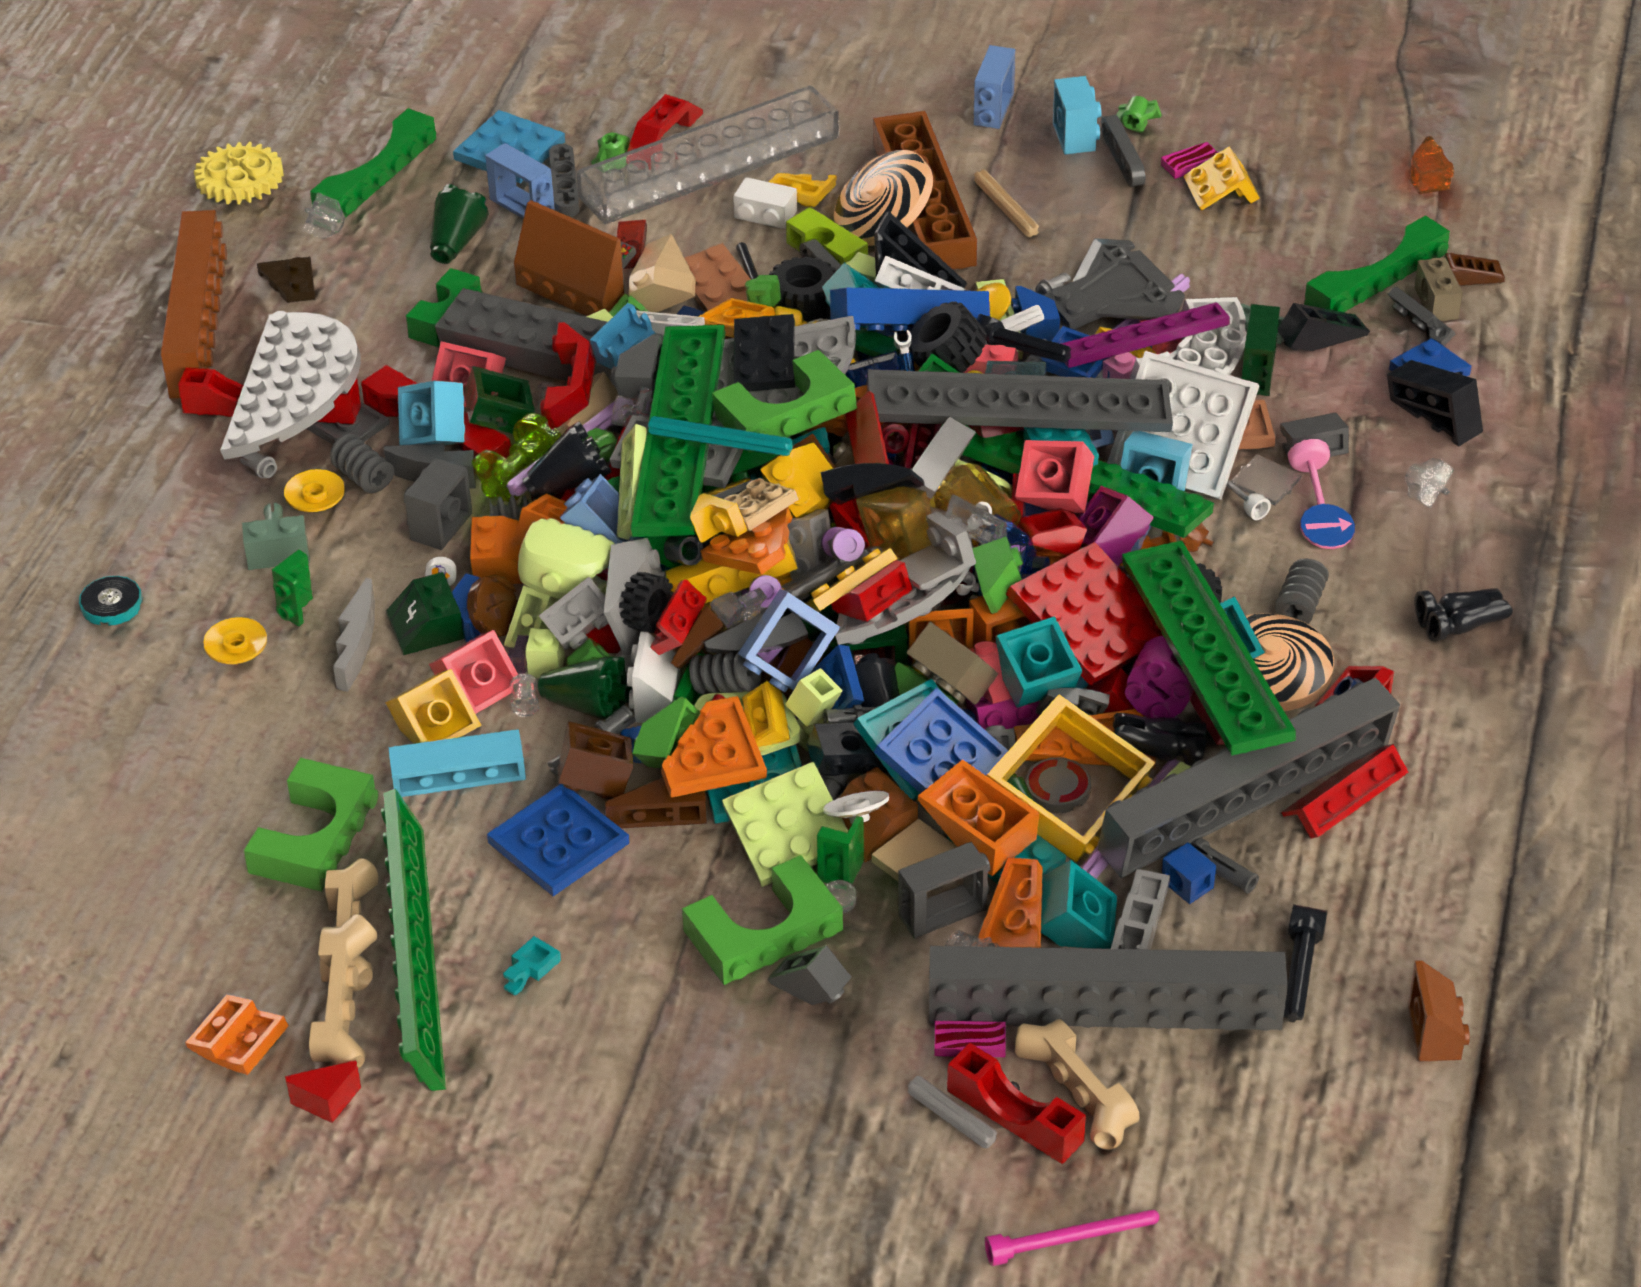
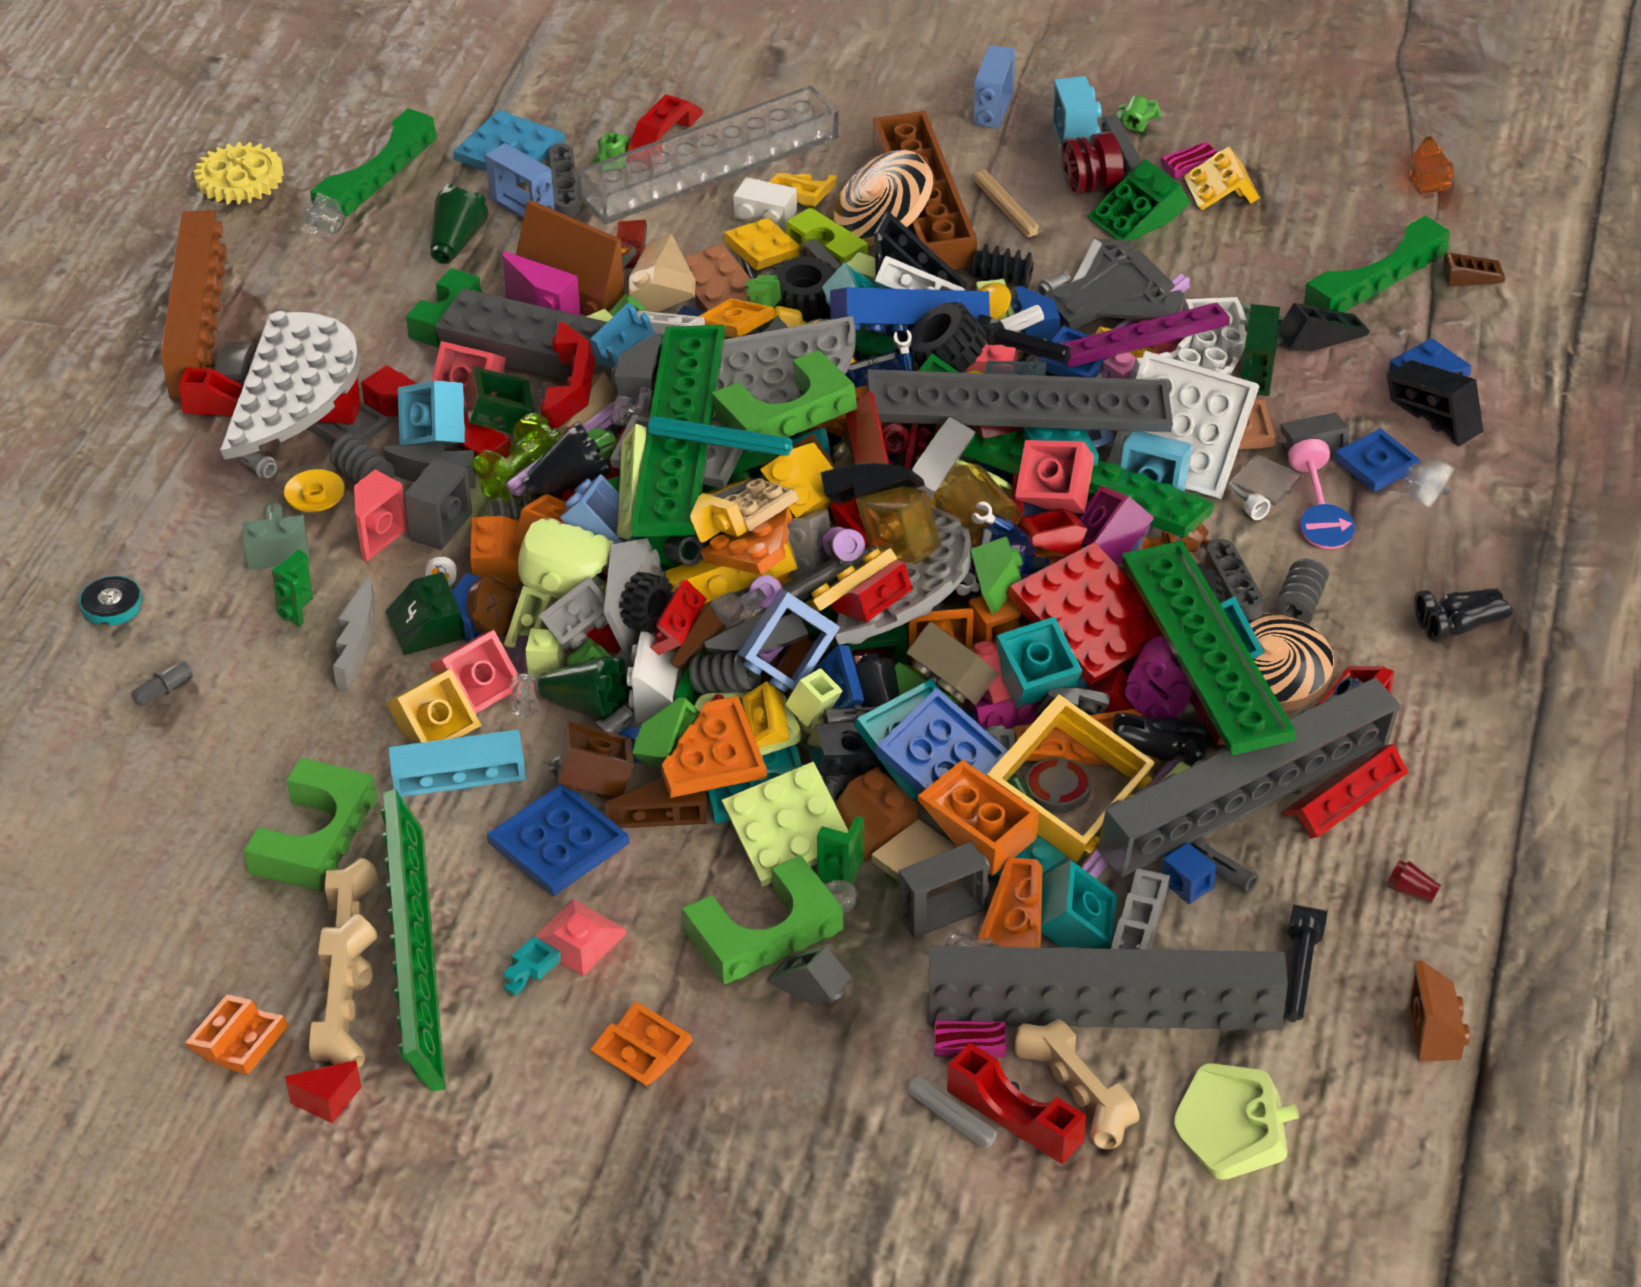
yellow dish [203,617,267,664] -> none
dark brown wing [257,257,316,303] -> none
black plate [734,314,795,391] -> none
white dish [823,791,889,824] -> none
light grey bracket [900,511,976,590] -> none
clear slope [945,495,1007,544] -> none
dark pink piece [985,1210,1160,1266] -> none
dark grey hinge [1388,287,1456,347] -> none
dark tan brick [1414,258,1463,321] -> none
none -> dark grey axle [131,660,193,706]
none -> dark grey slope [215,340,256,383]
none -> coral slope [354,469,408,562]
none -> dark pink slope [502,251,581,316]
none -> coral slope [535,899,626,976]
none -> orange slope [590,1001,693,1086]
none -> yellow plate [723,218,800,271]
none -> black piece [972,243,1034,288]
none -> dark red wheel [1061,131,1124,196]
none -> green slope [1087,158,1190,241]
none -> yellowish green animal [1175,1063,1299,1180]
none -> dark grey beam [1207,539,1263,620]
none -> blue plate [1334,428,1421,492]
none -> dark red cone [1387,860,1441,903]

